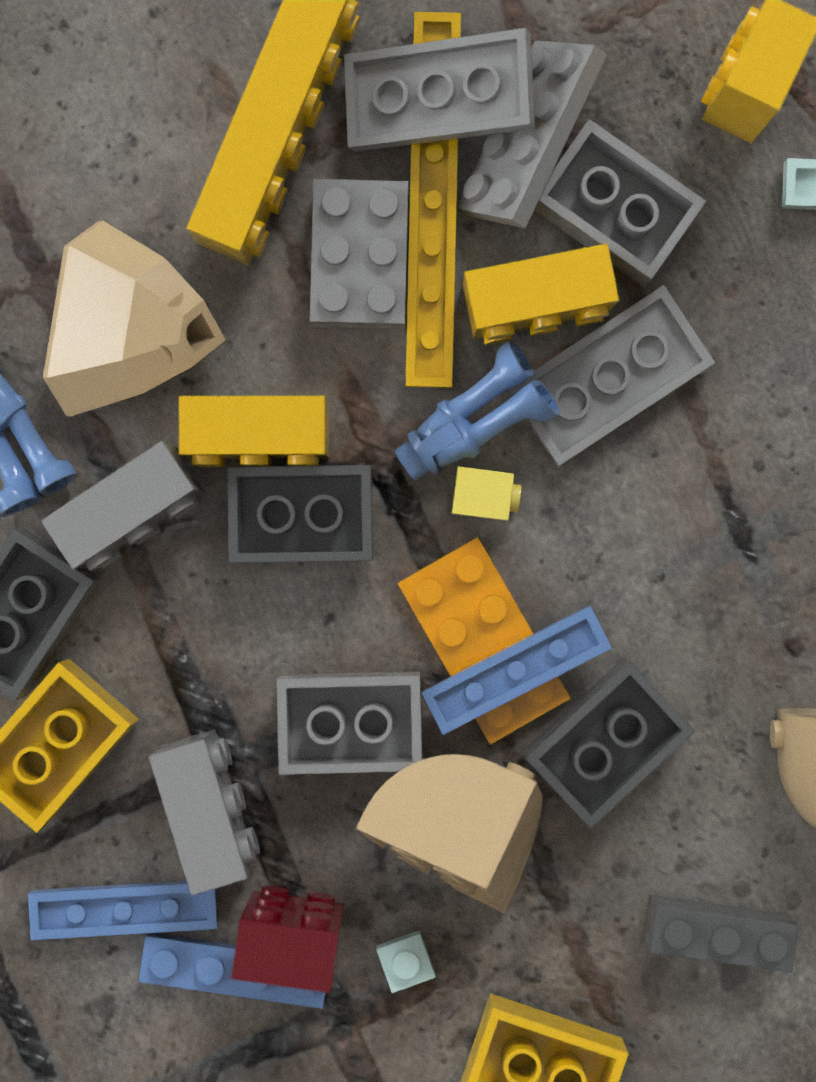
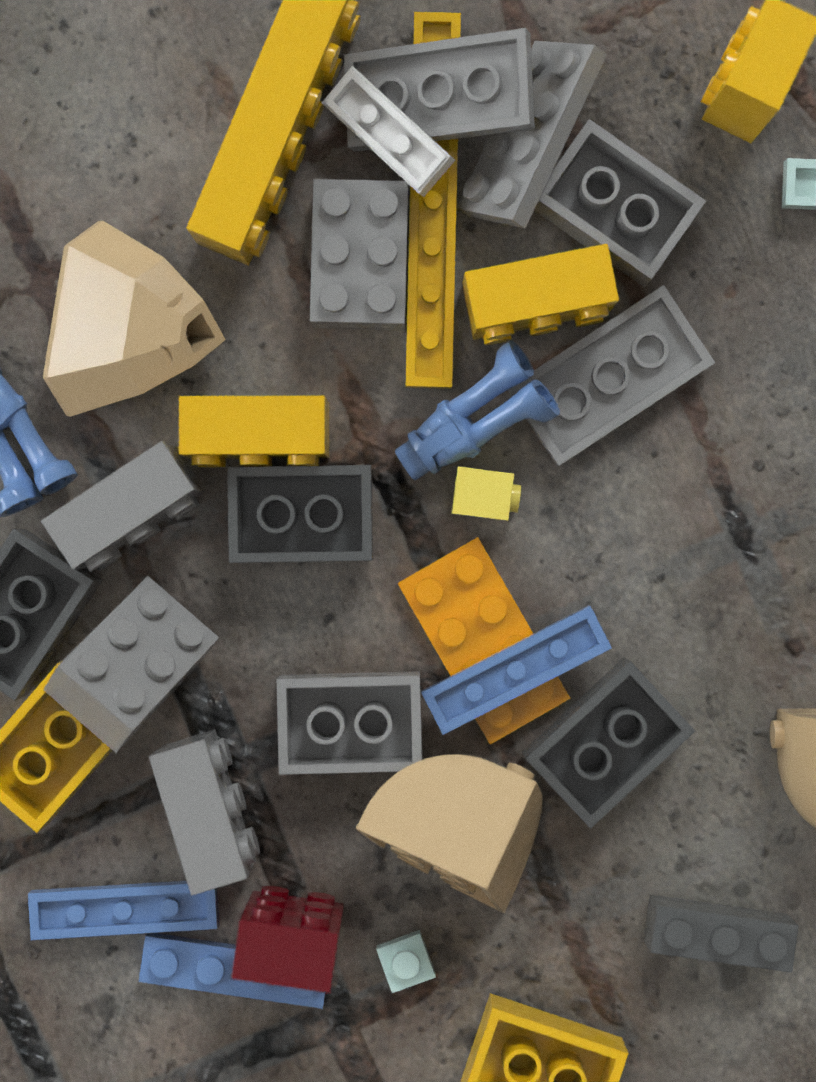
none -> light grey brick [43,576,219,753]
none -> white tile [322,66,455,197]

